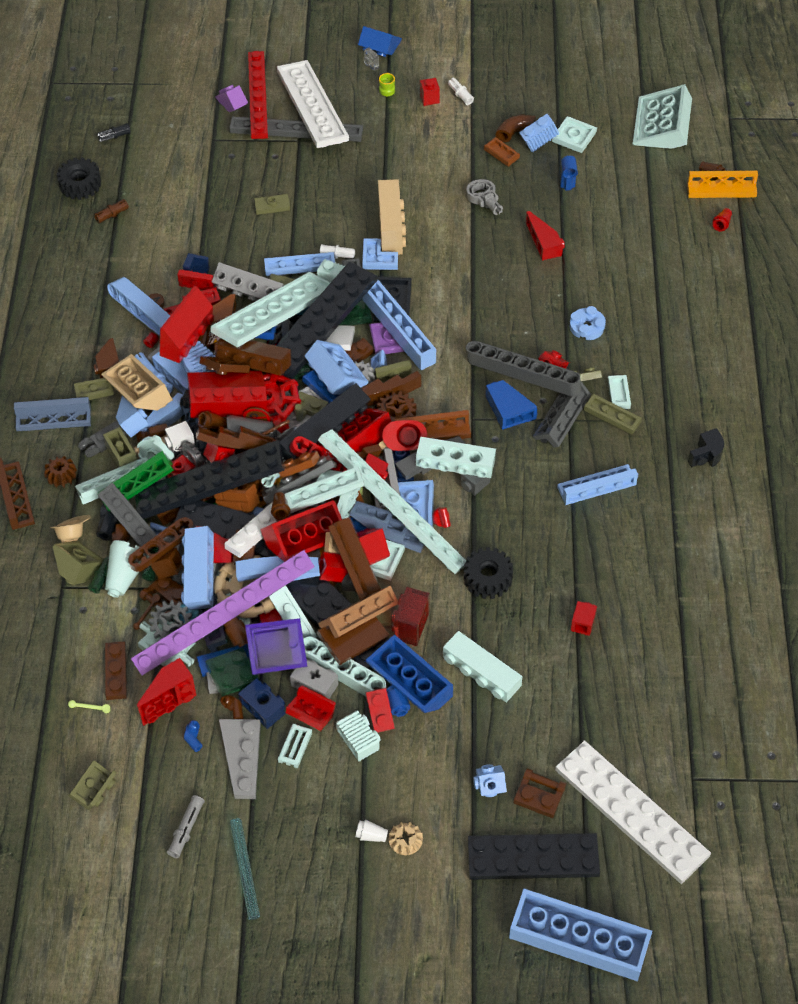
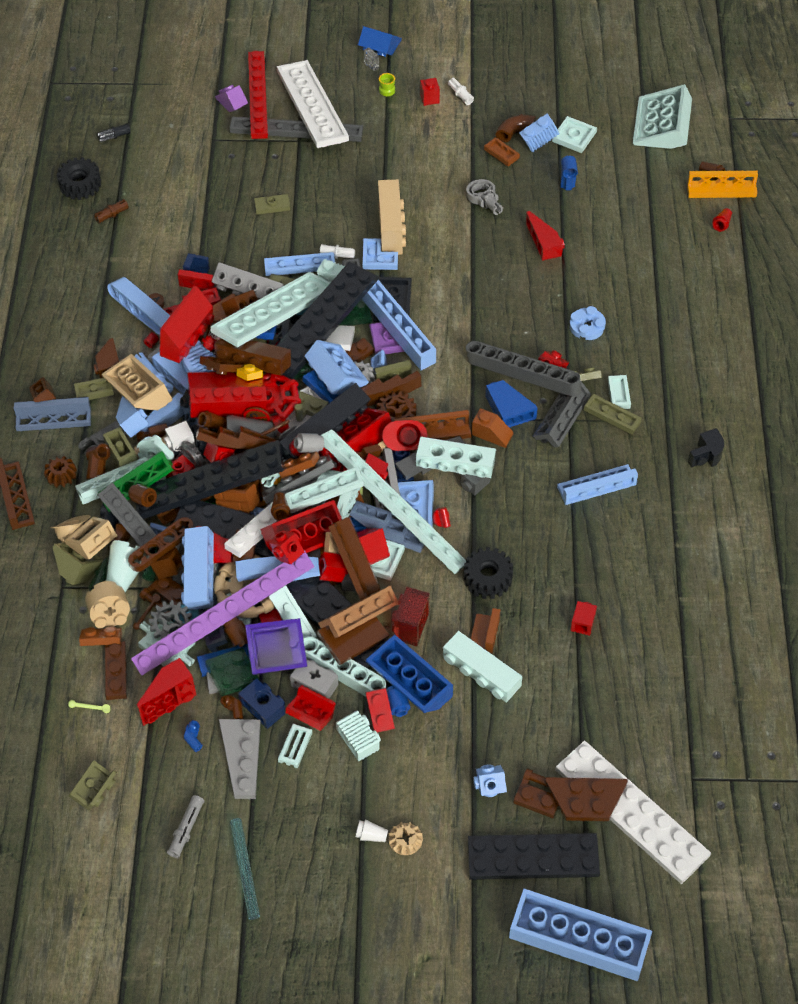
none -> reddish brown slope [29,377,56,402]
none -> tan tile [64,517,117,559]
none -> dark orange plate [79,626,122,646]
none -> tan brick [85,581,130,628]
none -> reddish brown piece [86,444,111,480]
none -> reddish brown brick [128,484,157,507]
none -> red plate [202,335,217,351]
none -> reddish brown brick [221,290,258,317]
none -> yellow plate [237,364,263,381]
none -> red brick [269,530,305,565]
none -> light grey brick [294,433,324,453]
none -> dark orange panel [471,608,501,653]
none -> dark orange slope [472,408,514,448]
none -> reddish brown wing [545,777,628,821]

